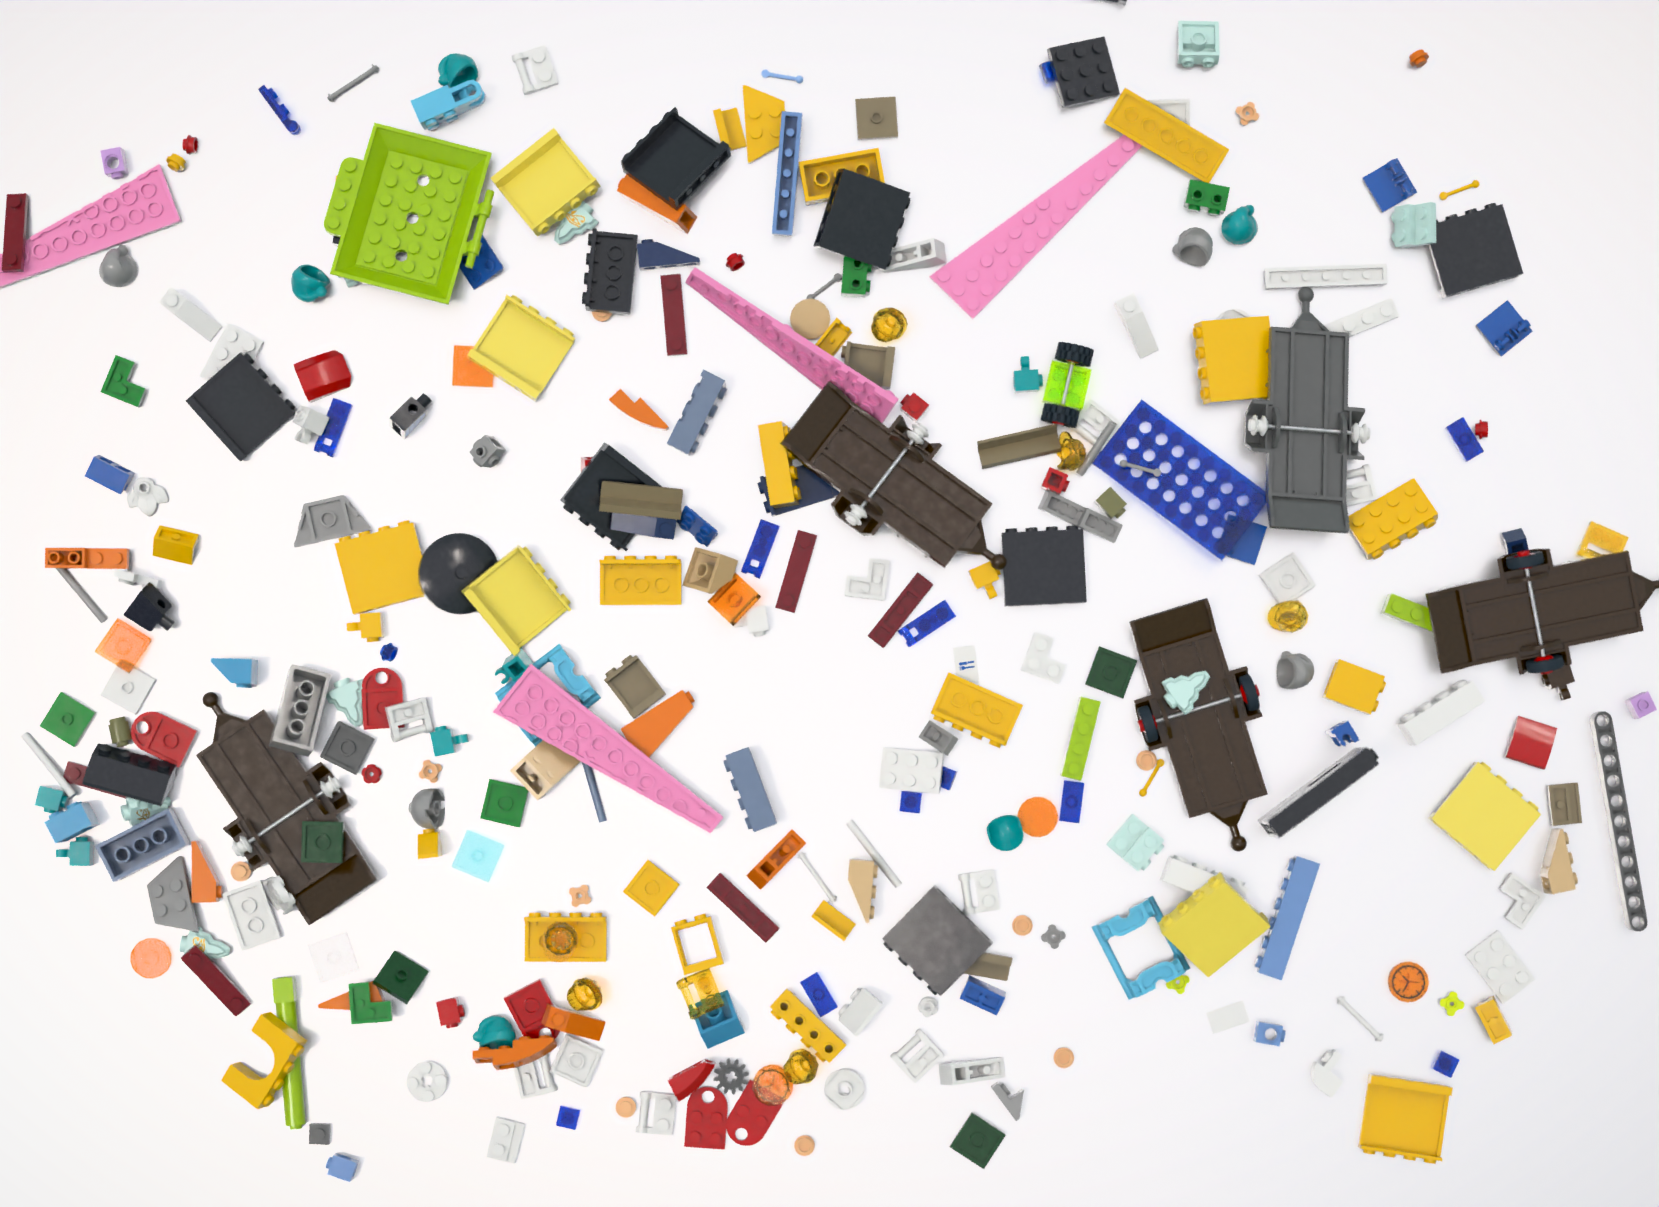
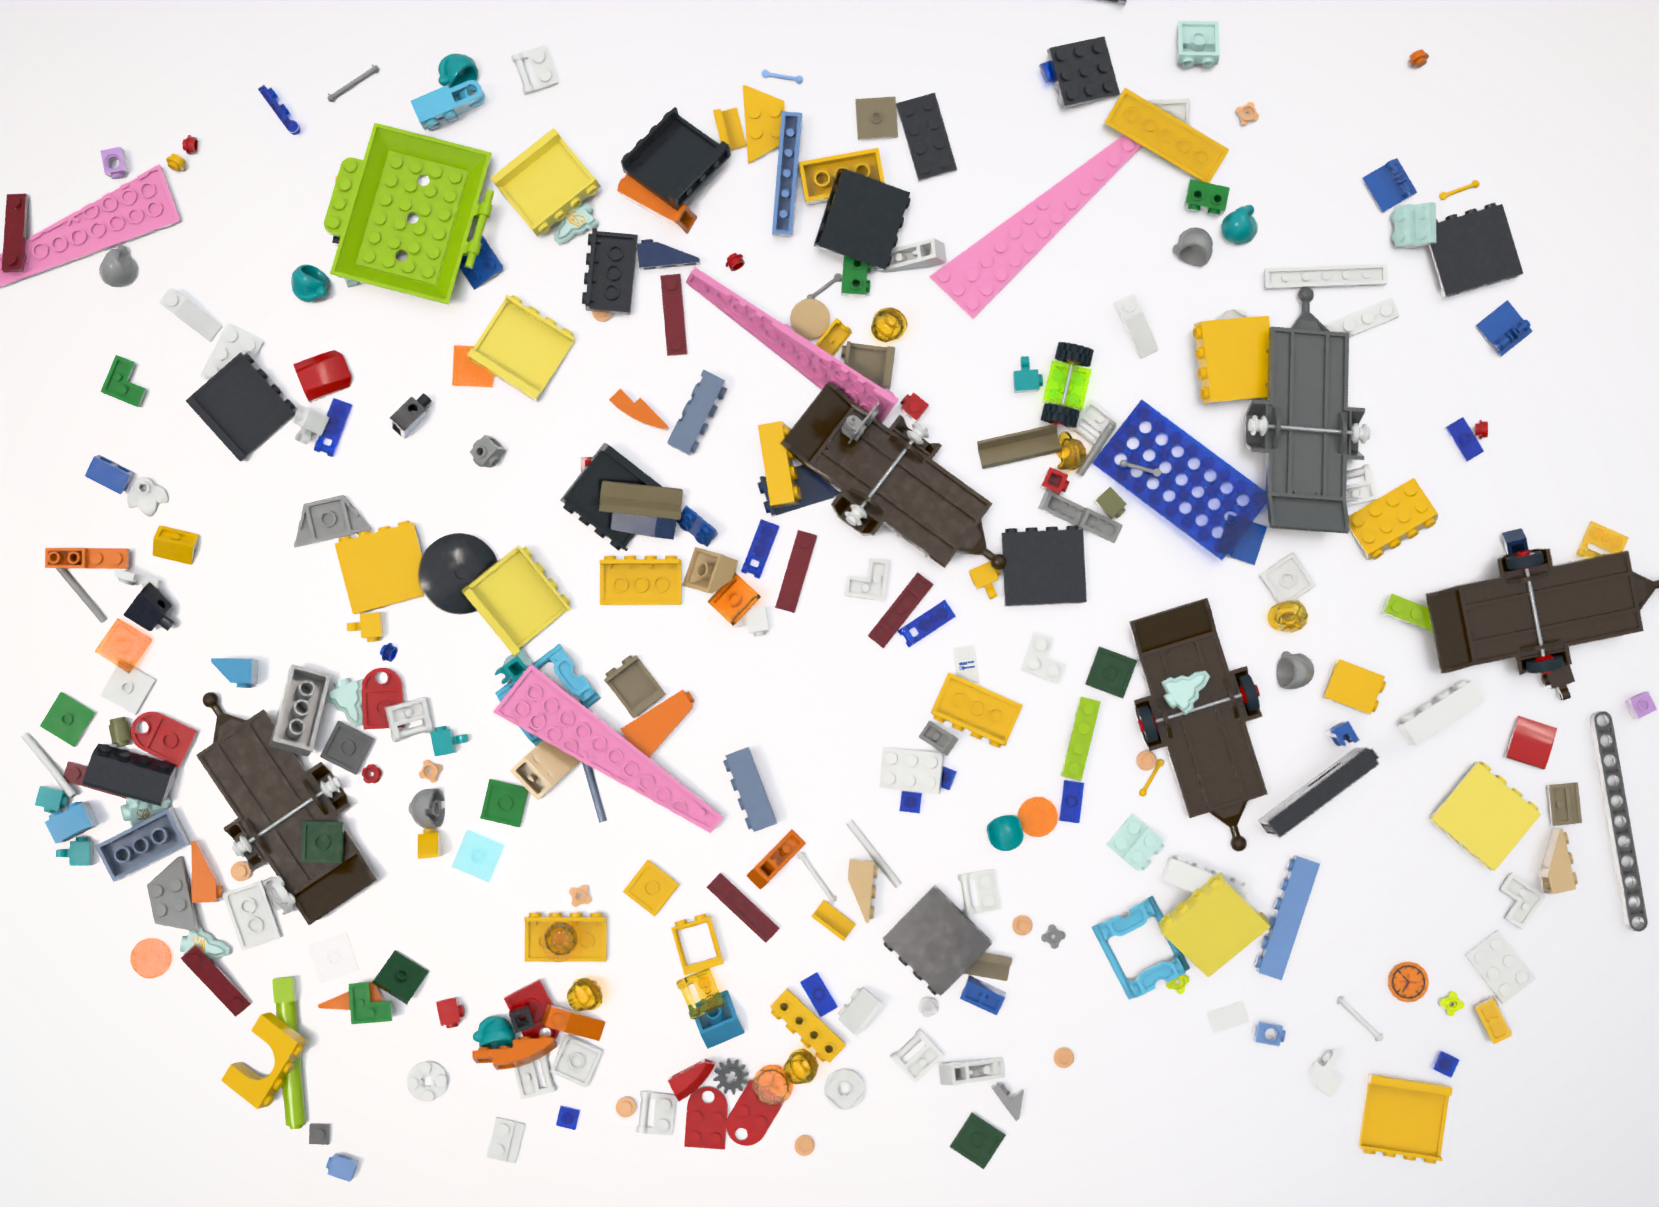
none -> black plate [509,1004,535,1033]
none -> light grey hinge [842,402,879,444]
none -> black plate [896,92,957,182]

